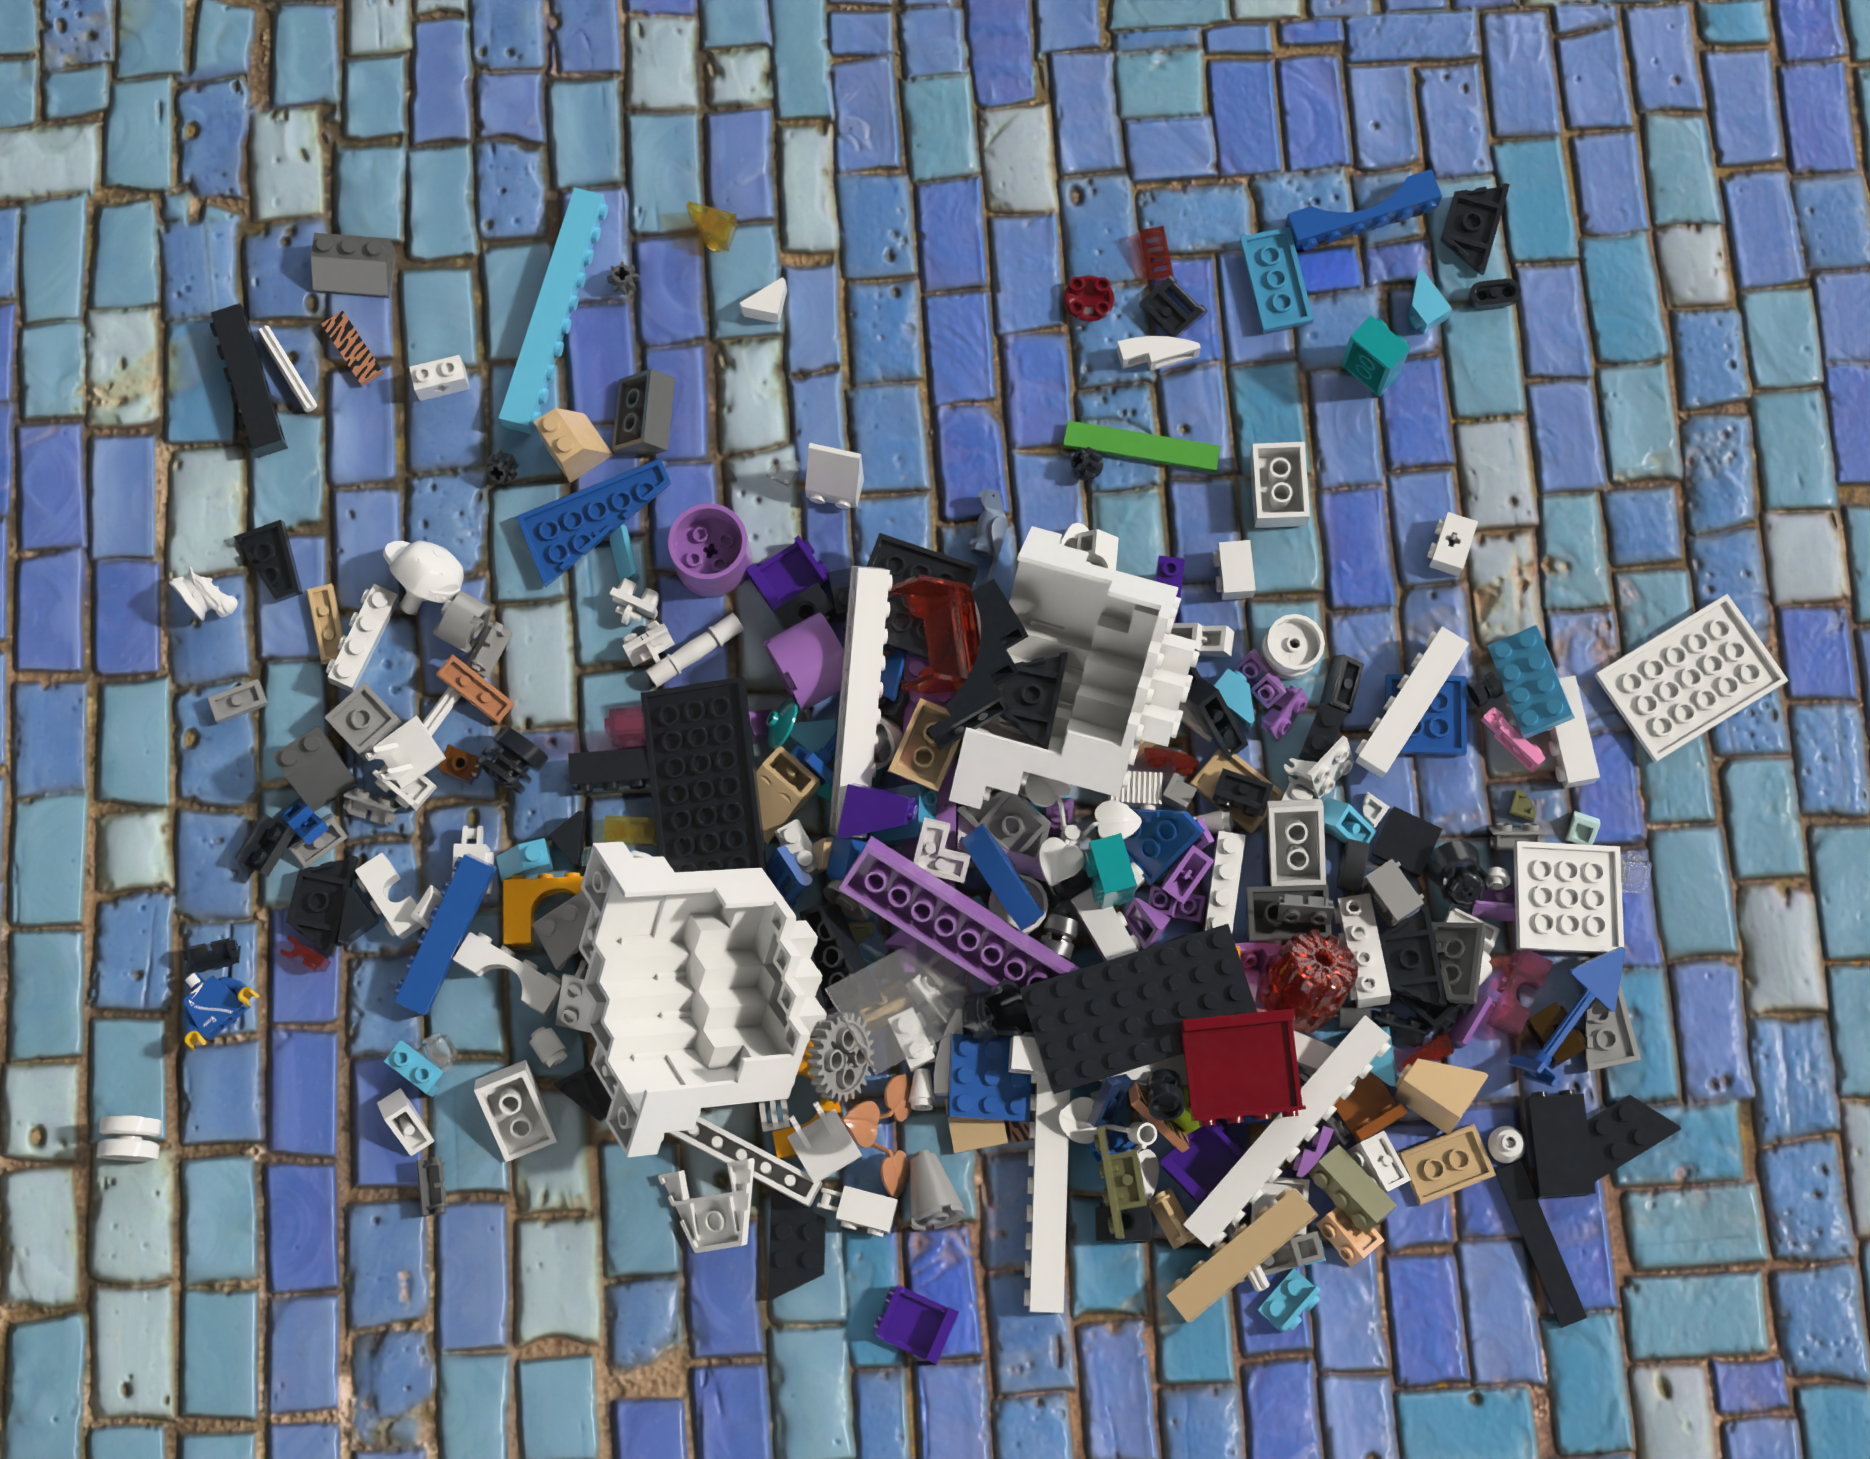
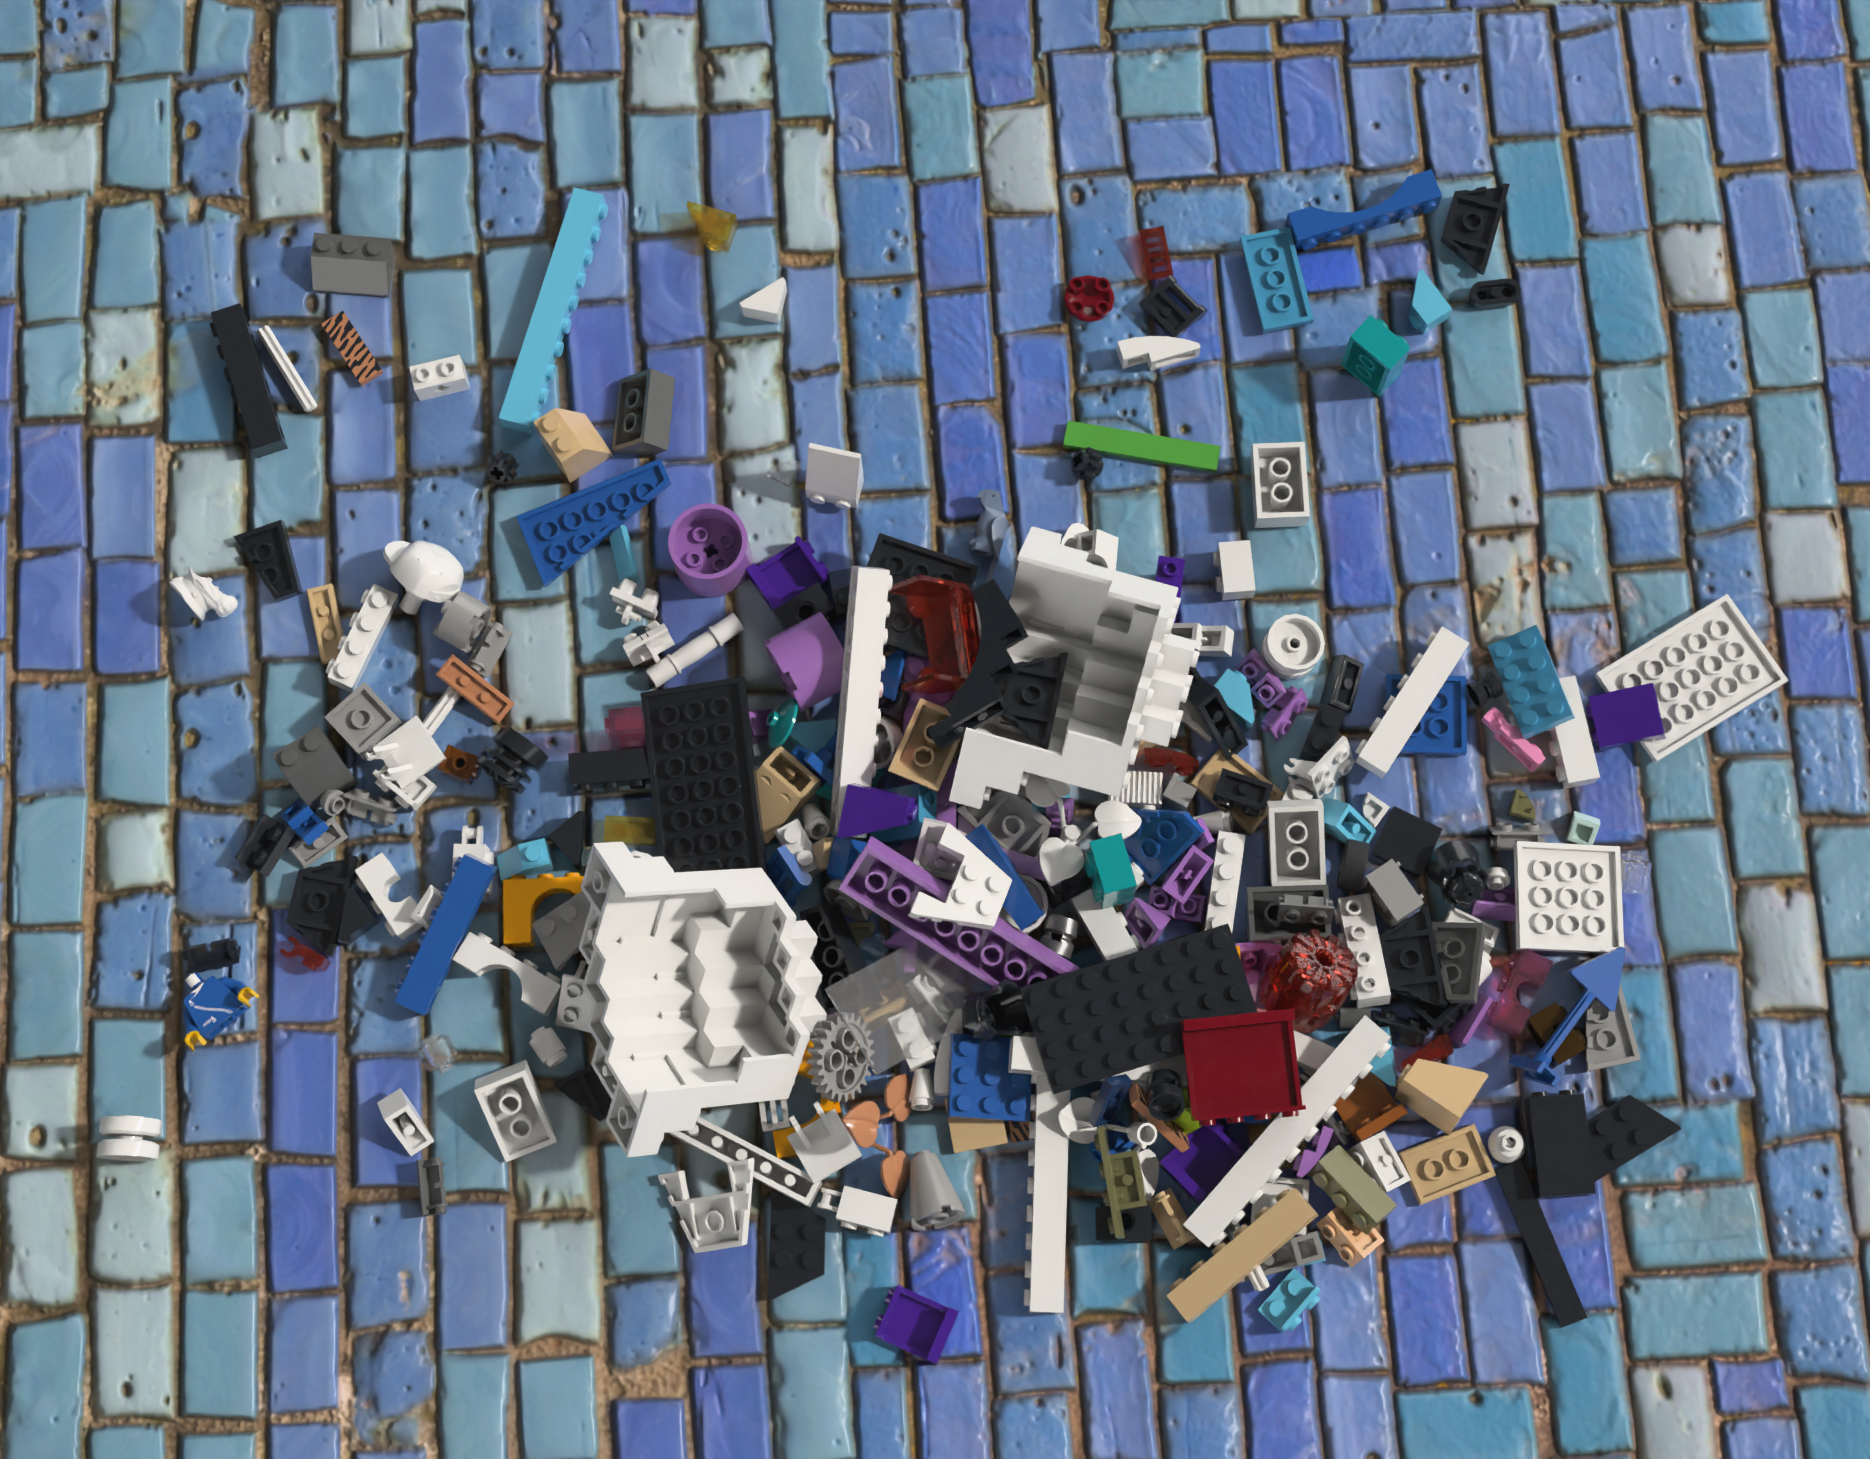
light grey plate [208,679,268,724] -> none
medium azure bracket [384,1041,443,1097] -> none
dark grey gear [607,261,640,296] -> none
white brick [1427,512,1478,577] -> none
none -> light grey plate [320,789,346,816]
none -> white cone [802,803,831,840]
none -> white wing [908,823,1012,930]
none -> dark purple panel [1586,683,1666,752]

